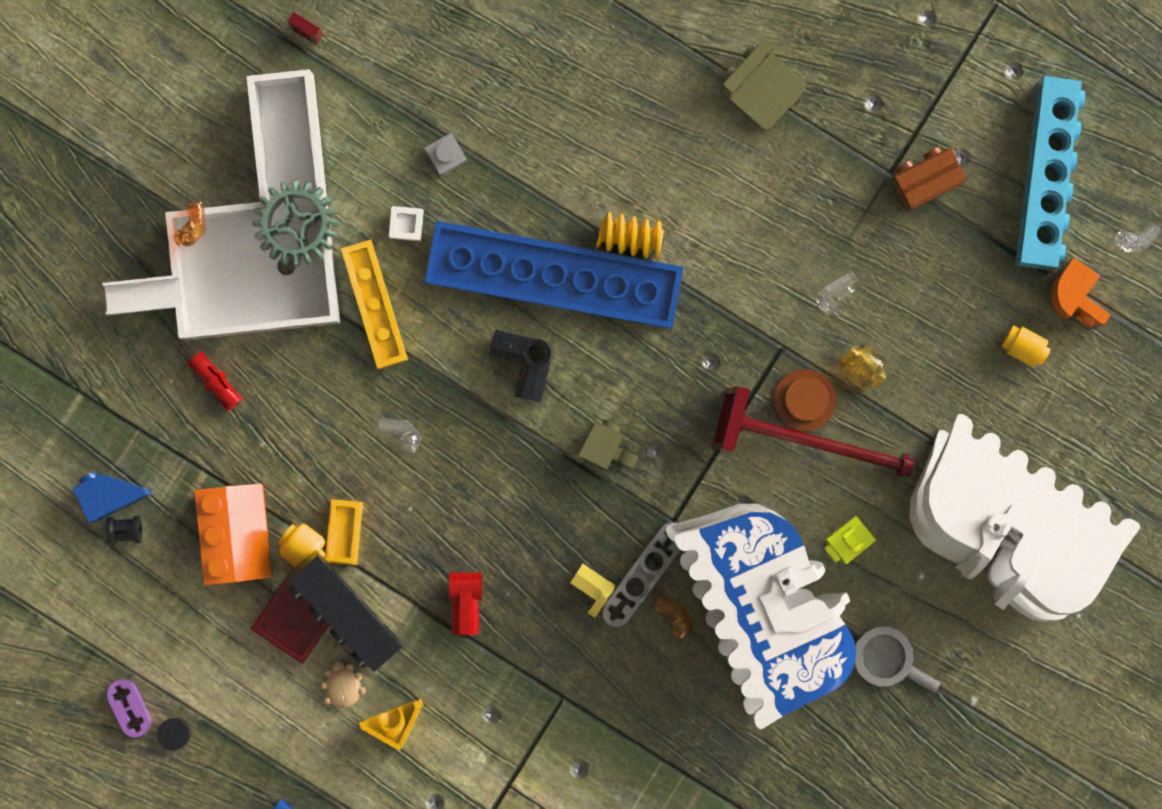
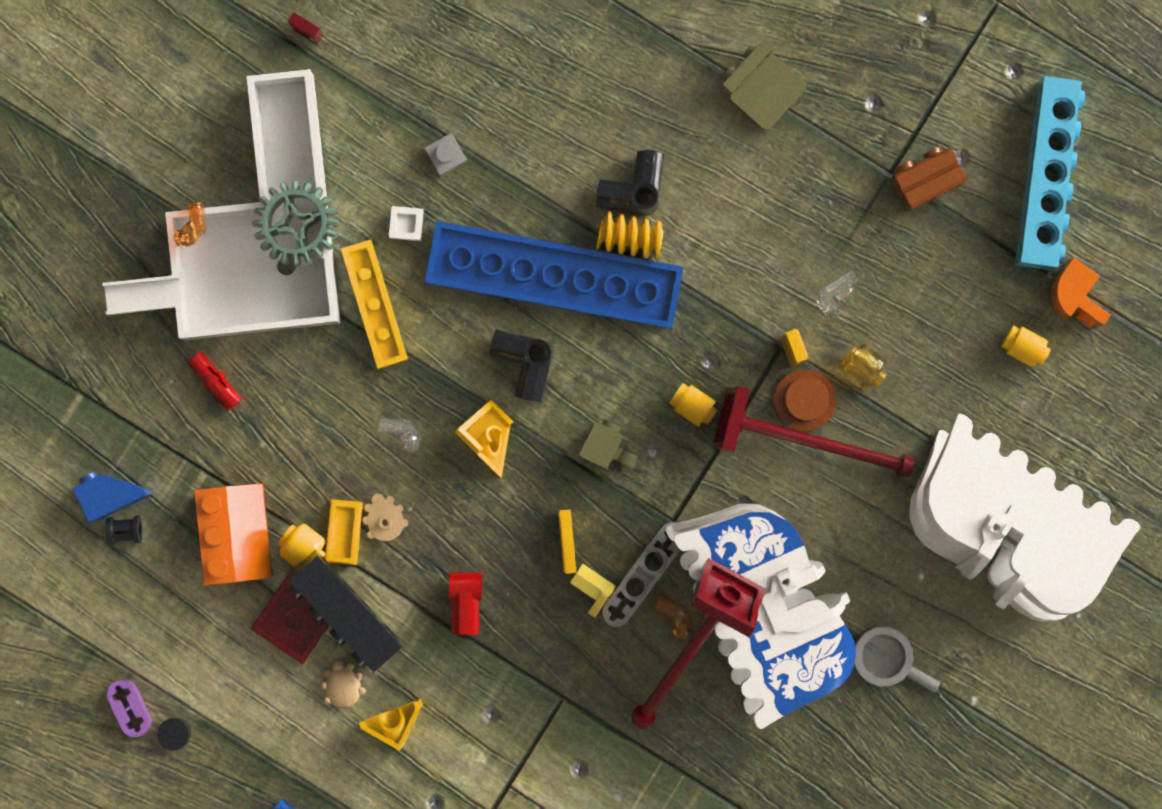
neon yellow brick [823,516,876,564] -> none
clear arm [1115,221,1162,252] -> none
none -> tan piece [362,494,409,541]
none -> yellow slope [455,400,513,478]
none -> yellow tile [558,509,577,574]
none -> black piece [596,150,664,216]
none -> dark red tile [632,558,765,729]
none -> yellow brick [669,383,718,427]
none -> yellow tile [780,329,808,367]

